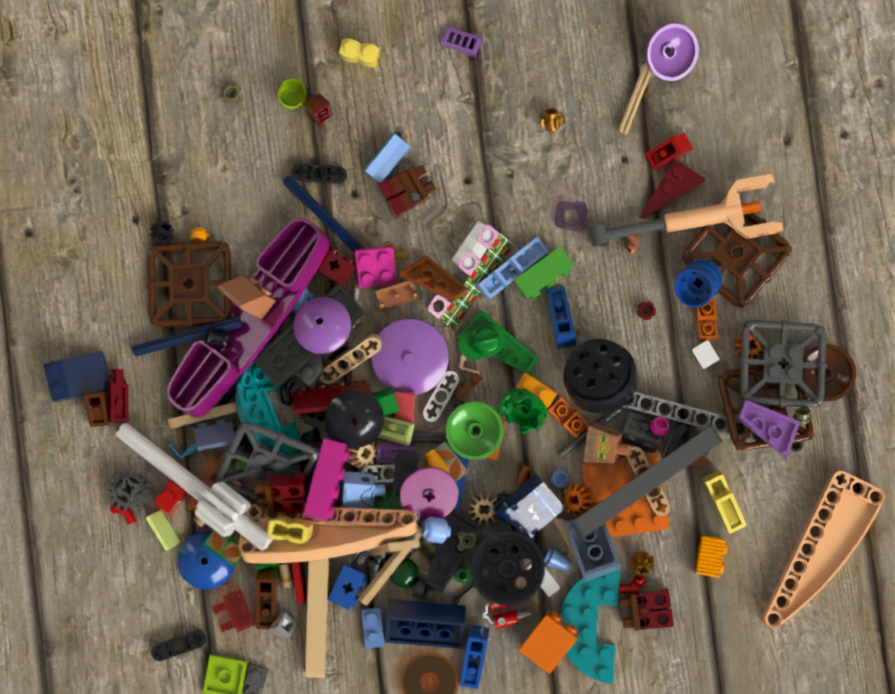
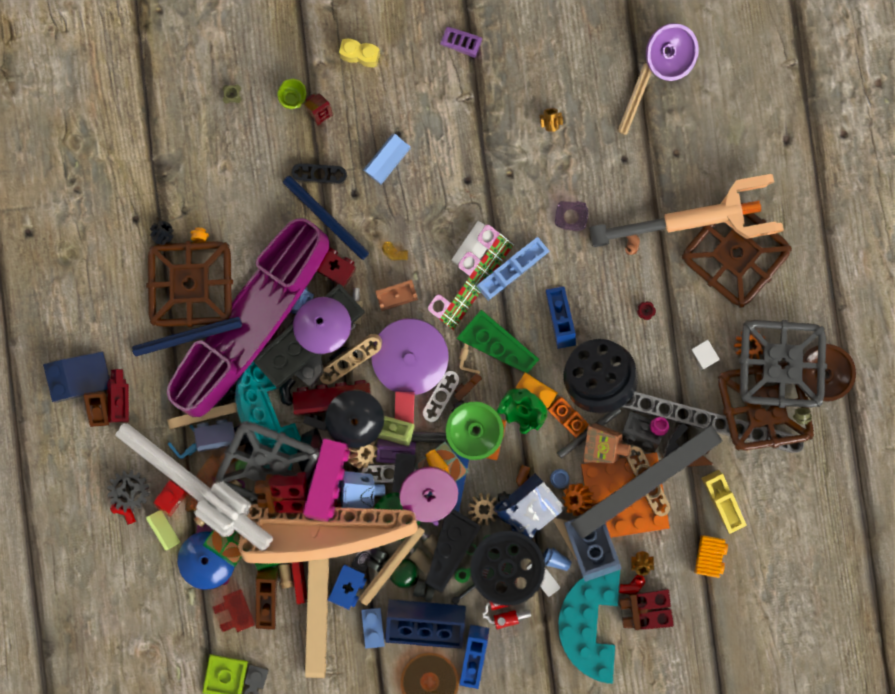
black beam [151,630,207,661] -> none
black bush [204,327,228,349] -> none
nougat slope [218,275,276,319] -> none
light yellow brick [268,516,313,543] -> none
light grey slope [269,612,297,639] -> none
dark pink plate [355,246,397,288] -> none
tan tile [370,540,420,556] -> none
green panel [372,387,399,415] -> none
hips [378,165,437,218] -> none
dark orange wing [399,255,468,302] -> none
light blue head [421,517,451,543] -> none
olive plate [457,532,477,552] -> none
green piece [459,325,505,360] -> none
bright green brick [513,247,574,300] -> none
orange panel [519,610,579,674] -> none
dark red wing [640,160,706,219] -> none
red slope [645,132,693,170] -> none
blue wheel [674,259,722,308] -> none
orange slope [696,299,719,342] -> none
medium lavender wing [738,400,800,459] -> none
light nougat beam [762,471,885,628] -> none

